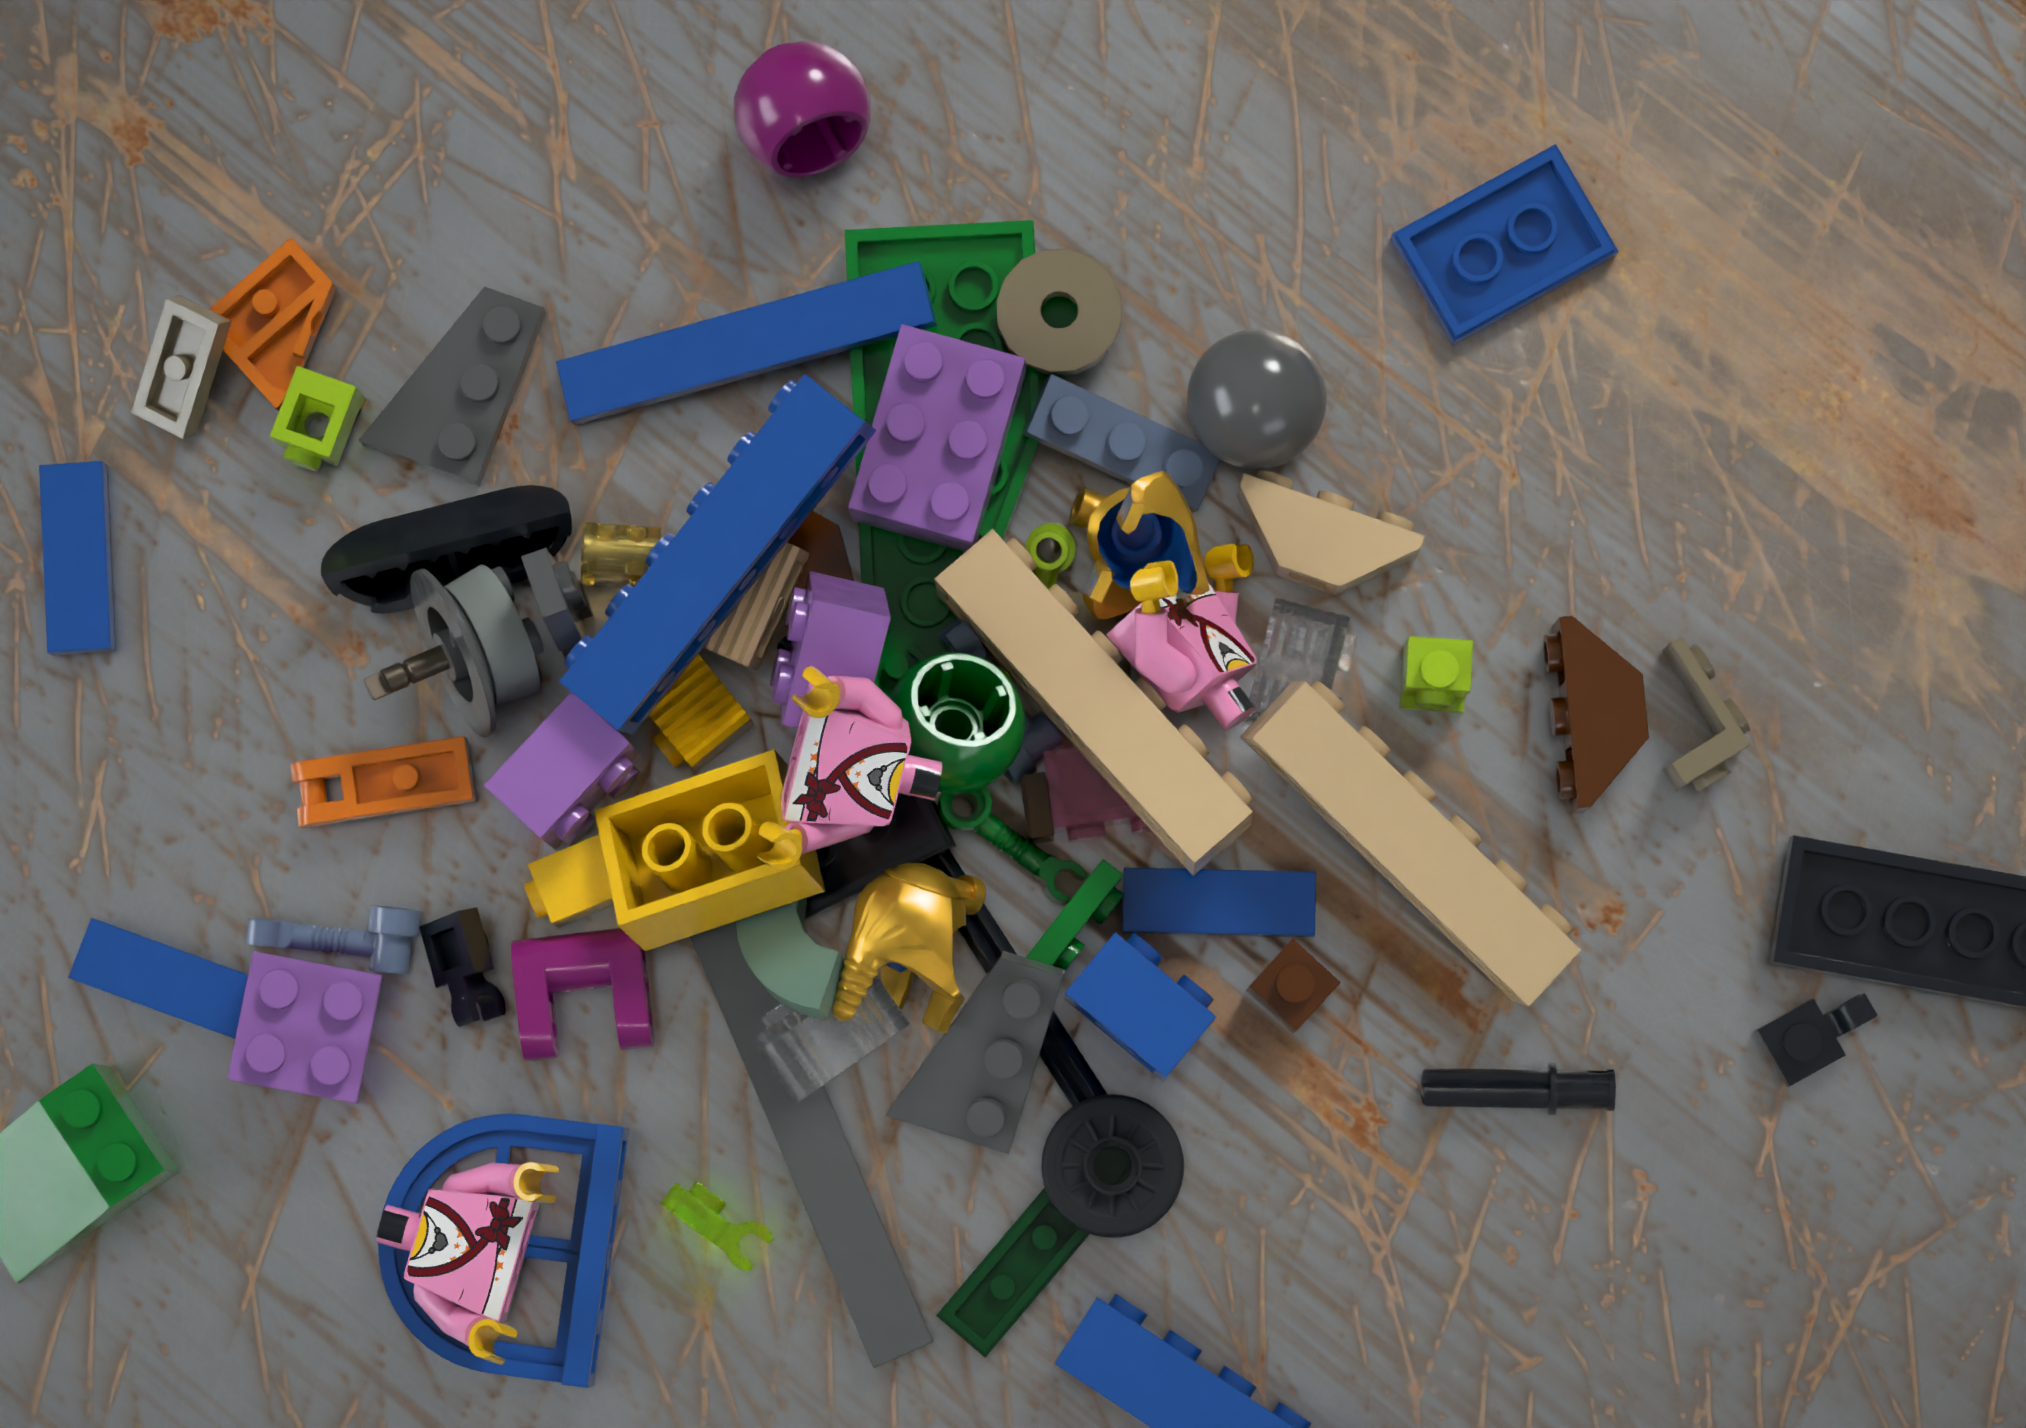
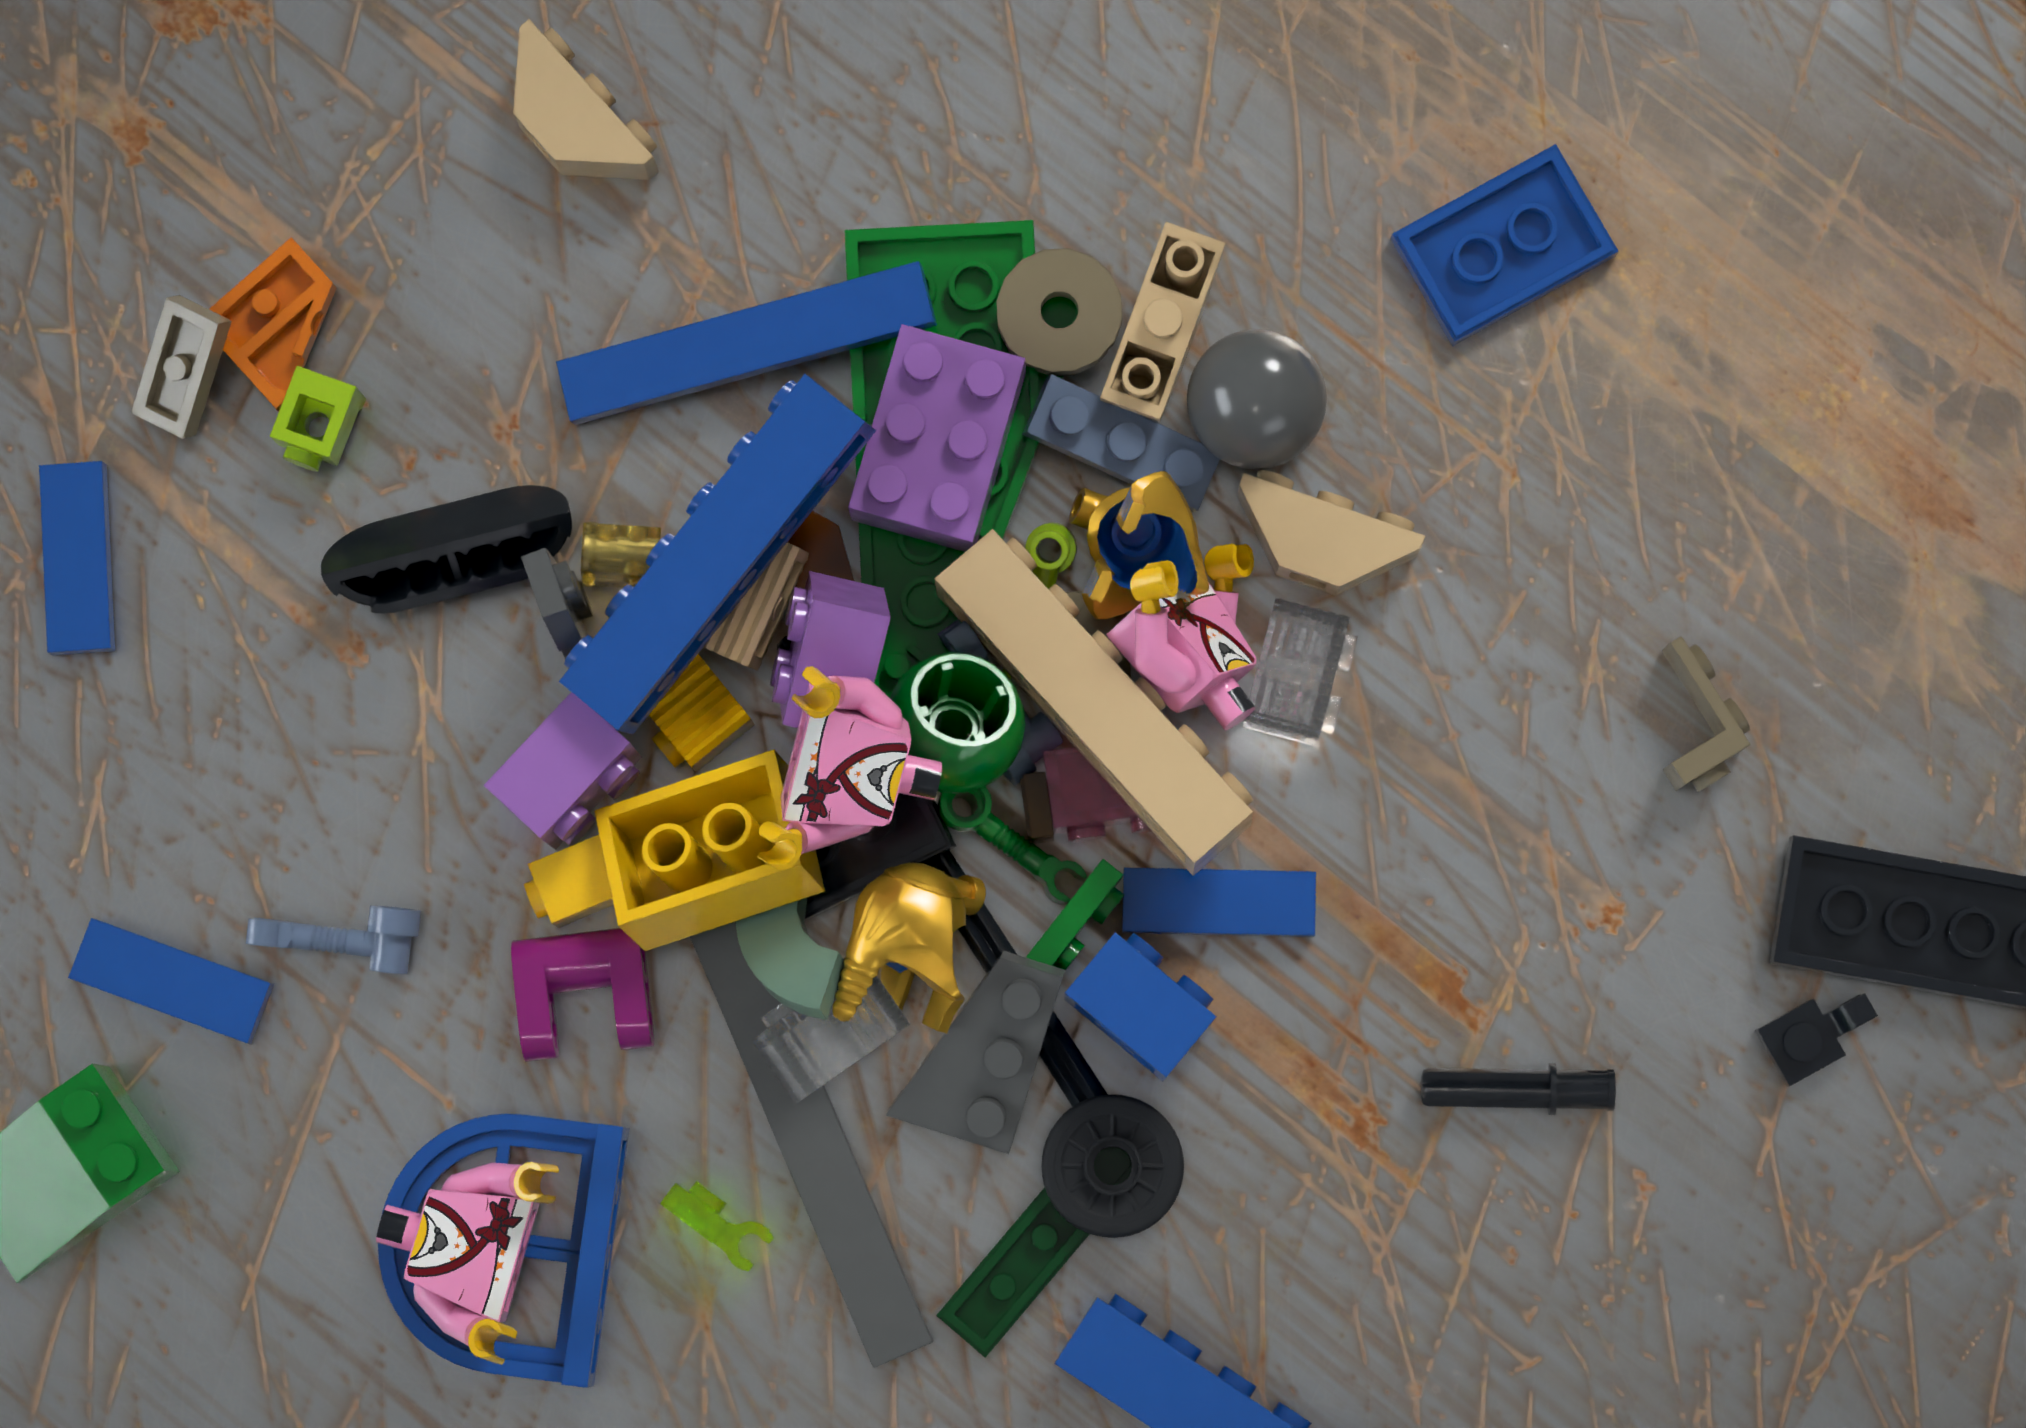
medium lavender brick [227,951,383,1104] -> none
orange plate [290,736,476,828] -> none
dark grey wing [359,286,546,487] -> none
piece [364,565,544,738] -> none
black plate [419,907,506,1027] -> none
magenta wheel [734,41,871,177] -> none
tan brick [1240,681,1581,1007] -> none
reddish brown brick [1246,939,1341,1034] -> none
lime brick [1399,636,1473,713] -> none
reddish brown slope [1543,616,1649,814] -> none
none -> tan slope [513,19,659,180]
none -> tan slope [1100,222,1226,422]

